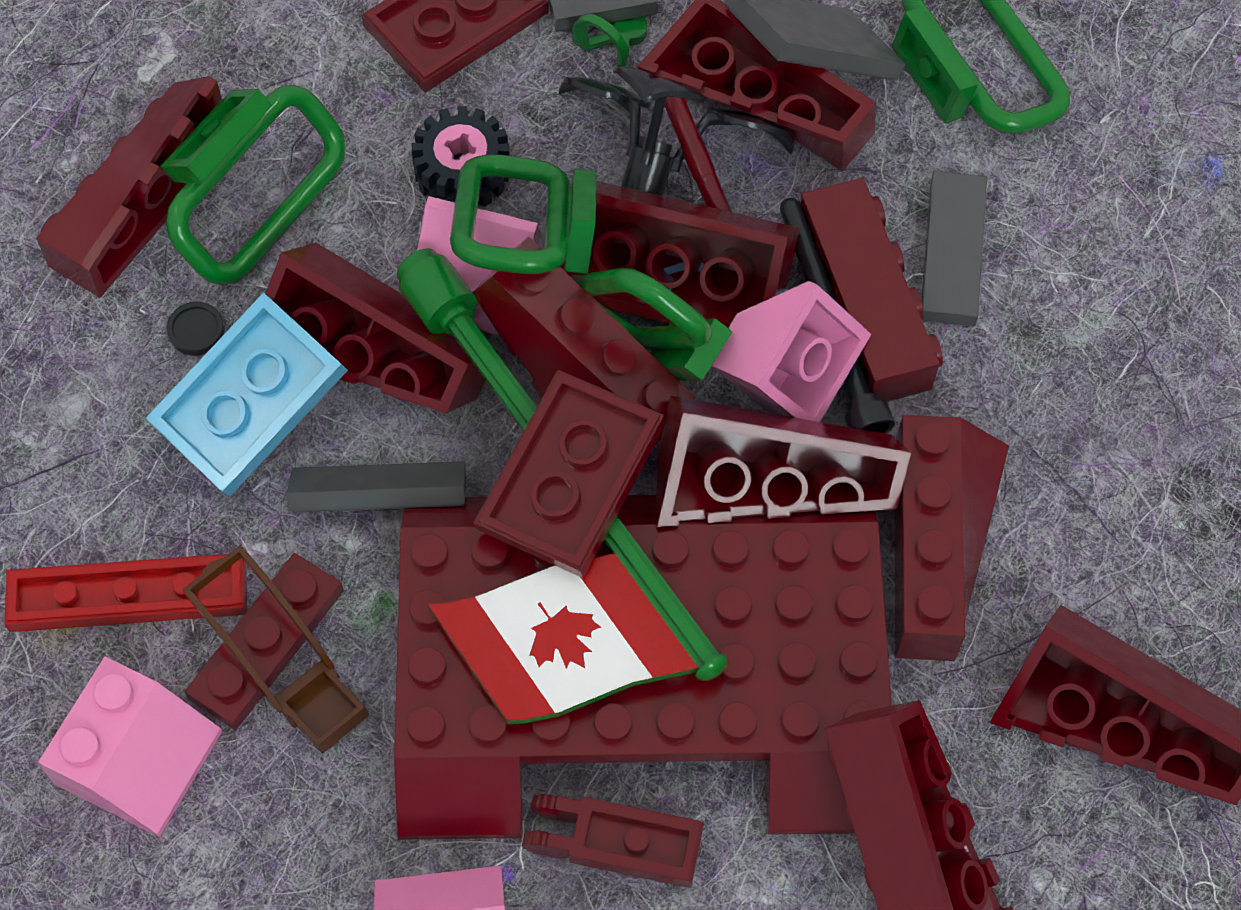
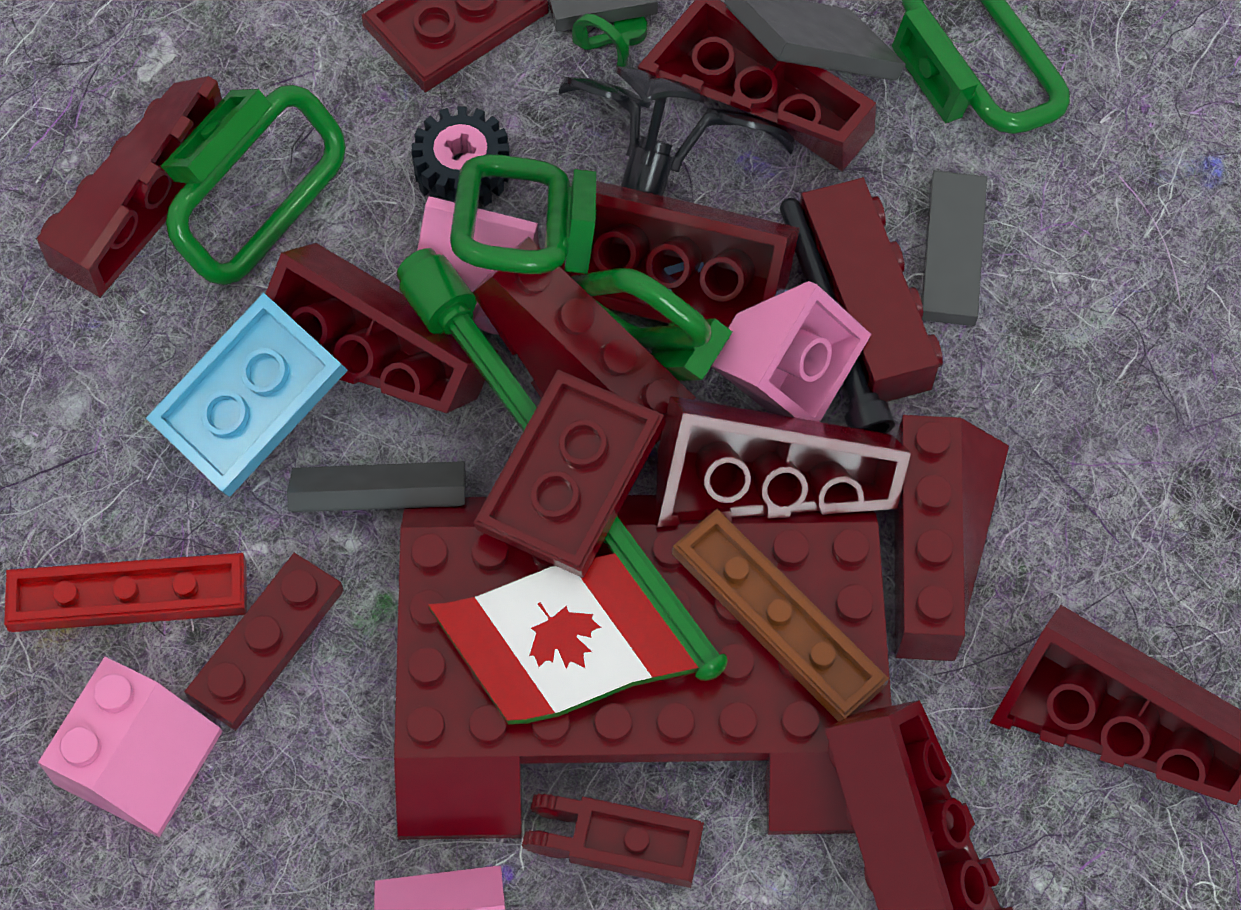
black piece [167,302,224,356] -> none
reddish brown piece [182,545,369,754] -> none
dark red piece [665,97,732,212] -> none
none -> dark orange tile [672,509,889,722]

